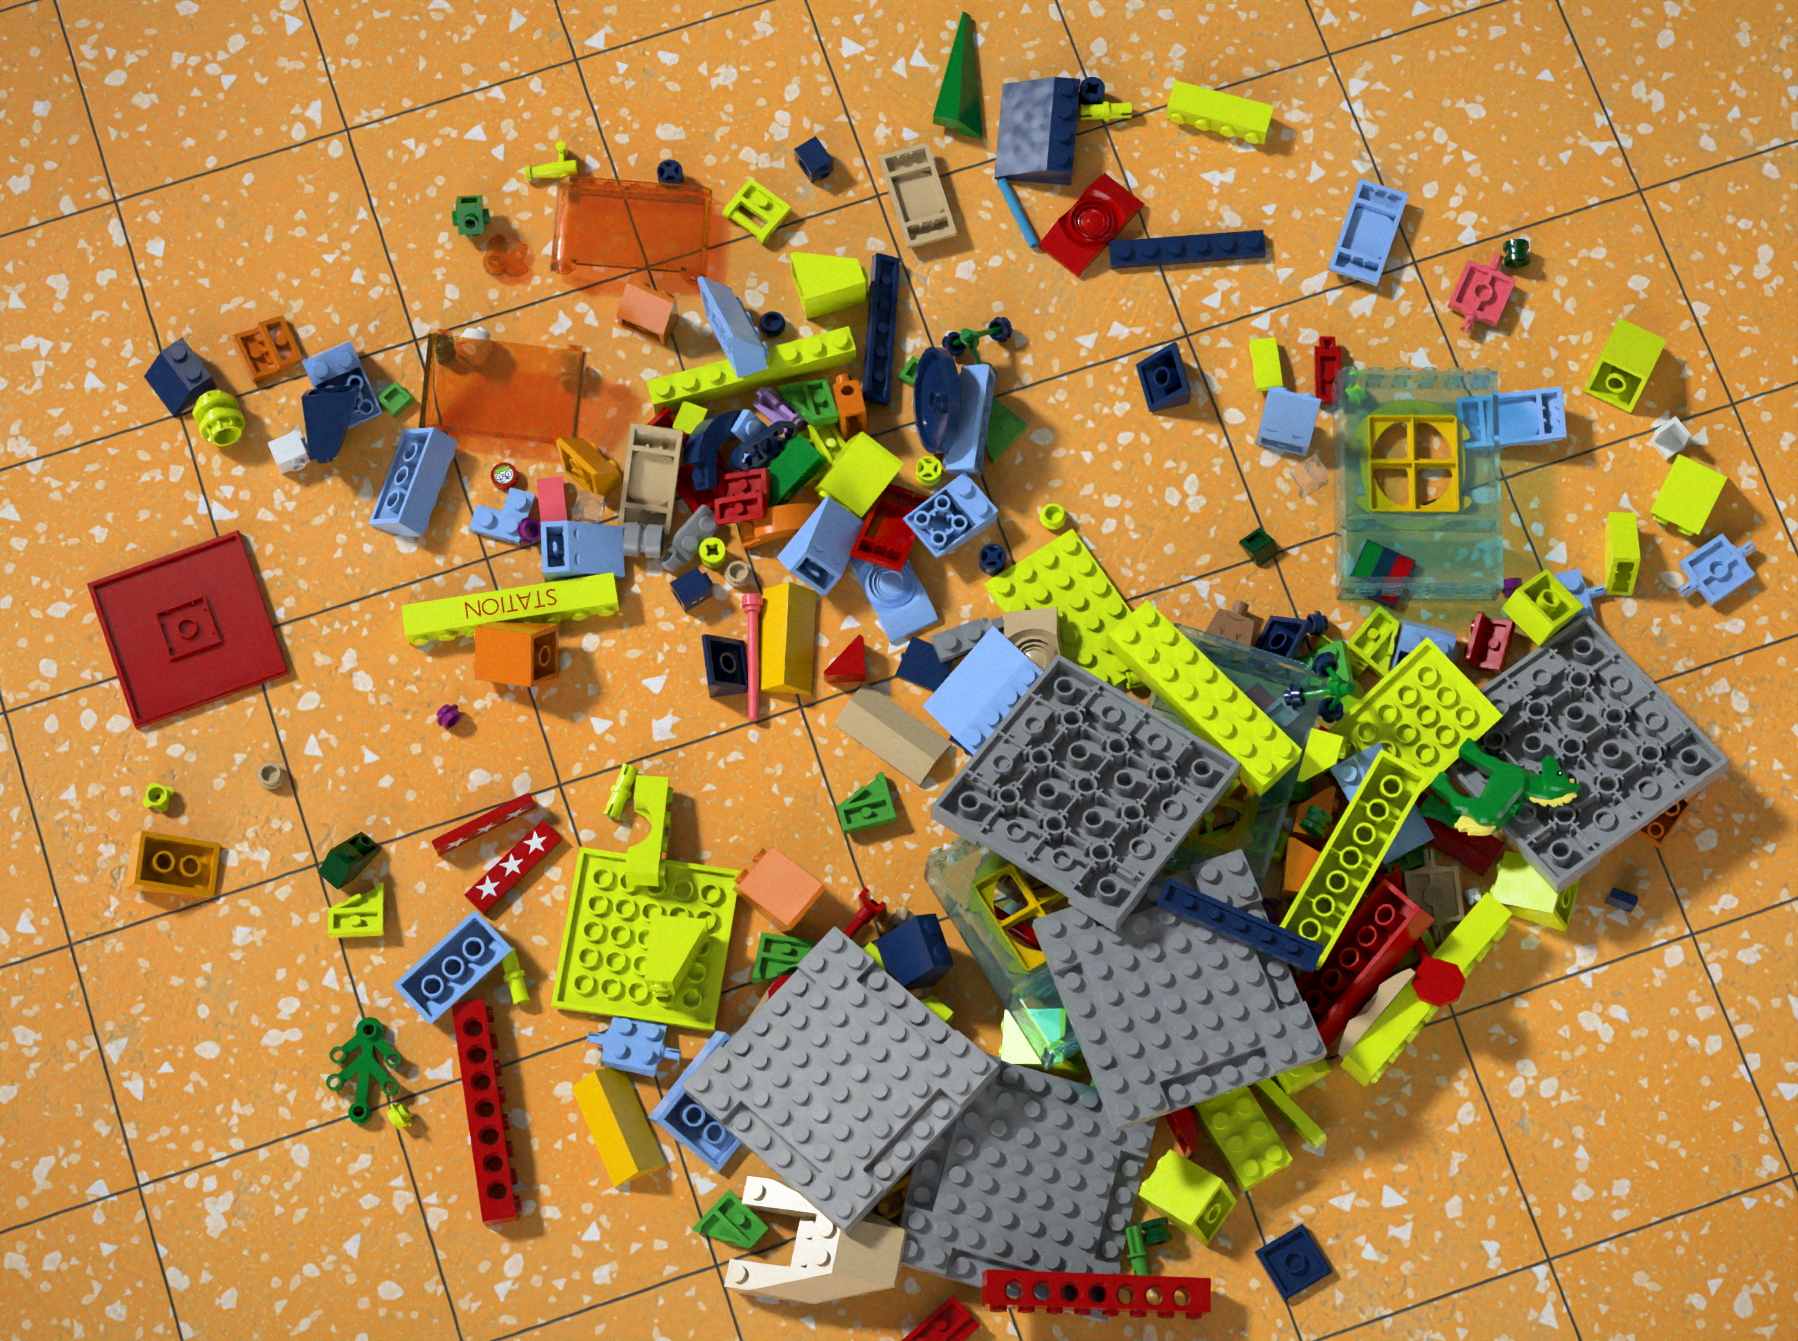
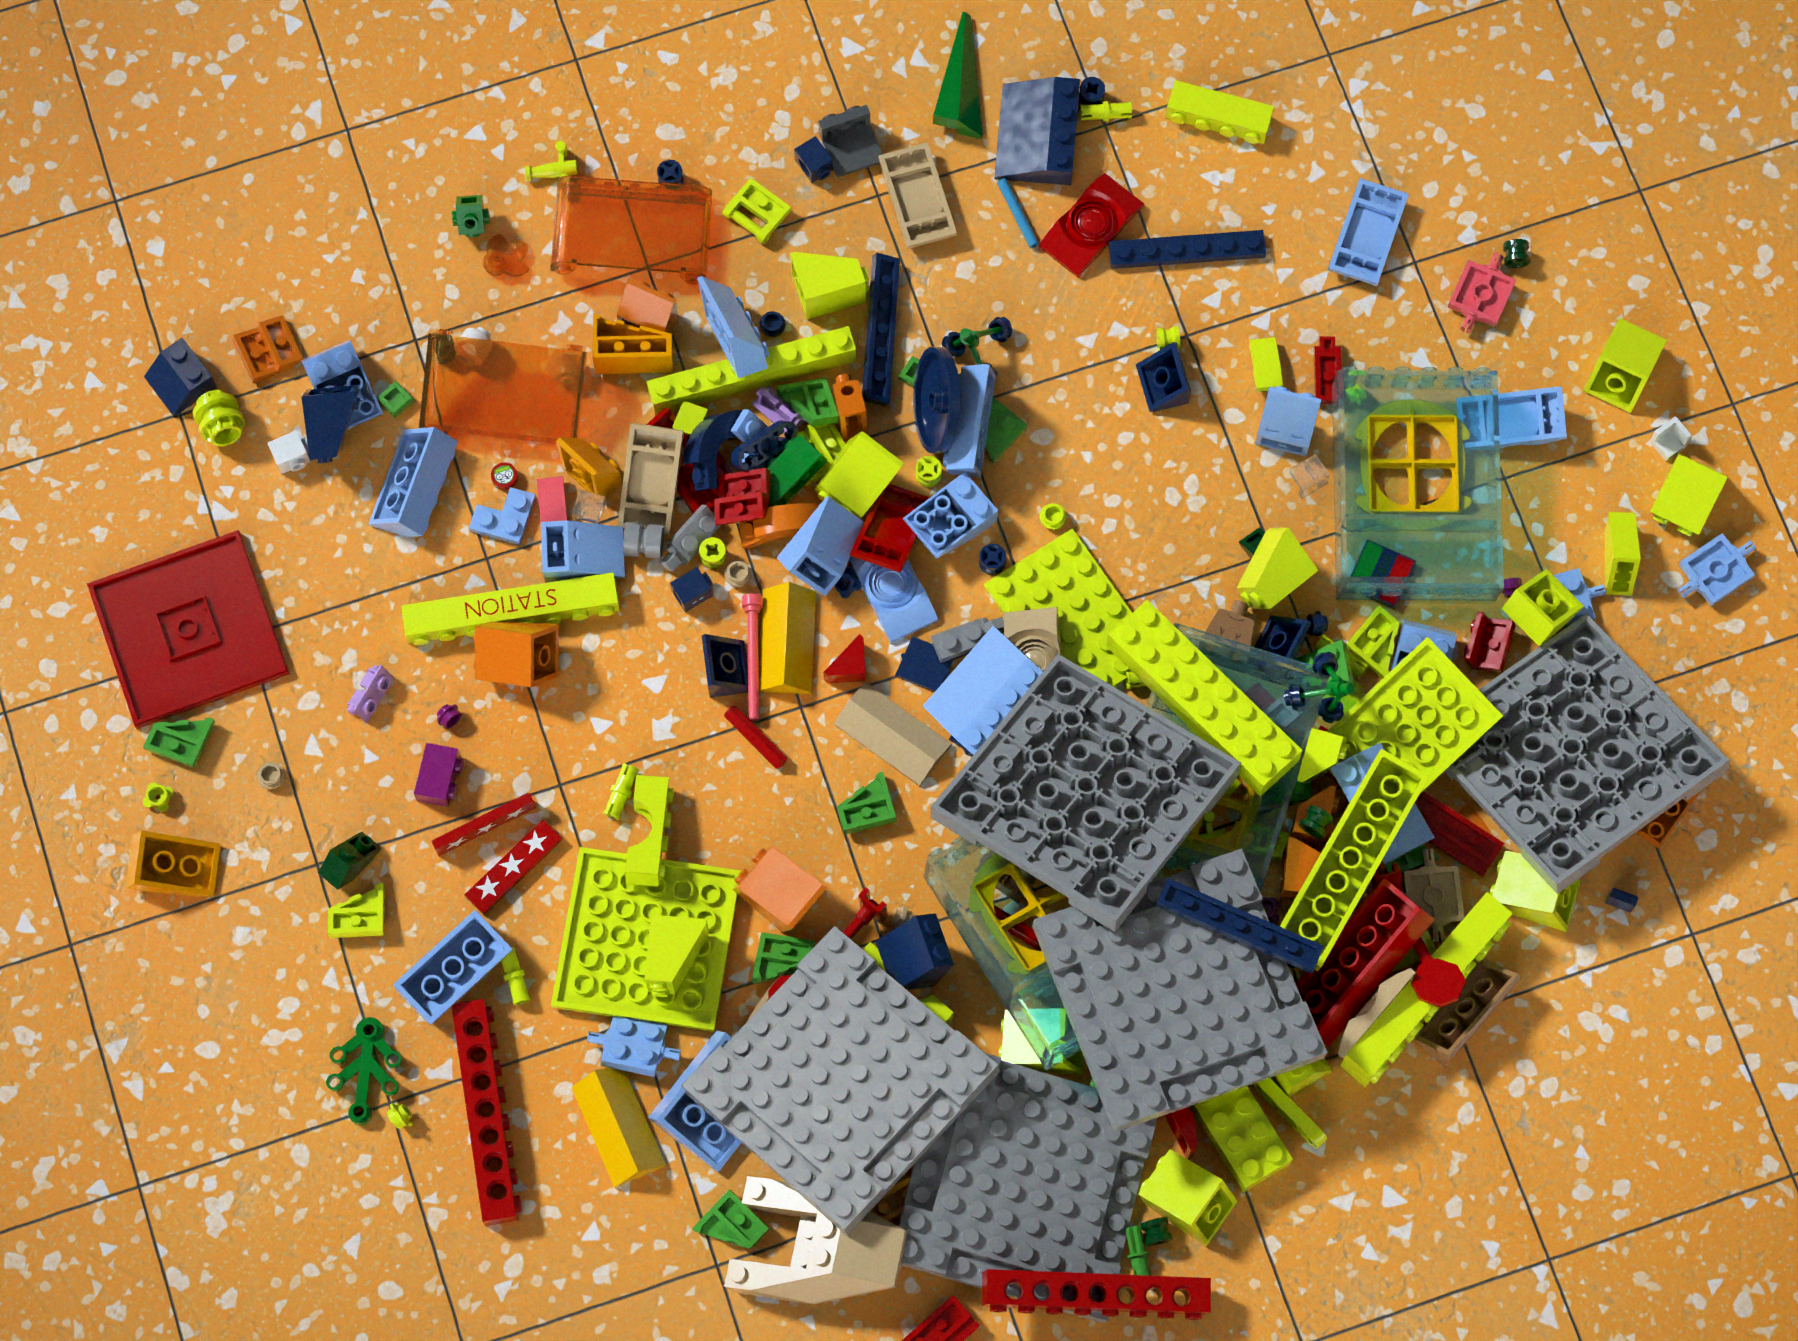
magenta plate [517,517,541,544] -> none
dark blue tile [1254,1224,1332,1301] -> none
green animal [1419,737,1582,836] -> none
white hand [1464,887,1483,906] -> none
none -> bright green wing [143,718,215,768]
none -> lavender hinge [346,665,394,723]
none -> magenta brick [414,743,464,807]
none -> light orange wedge [593,313,673,374]
none -> red axle [724,705,788,769]
none -> dark grey bracket [818,105,882,177]
none -> dark blue plate [834,567,862,598]
none -> neon yellow wheel [1156,326,1181,351]
none -> neon yellow slope [1237,527,1319,609]
none -> medium nougat slope [1414,958,1521,1067]

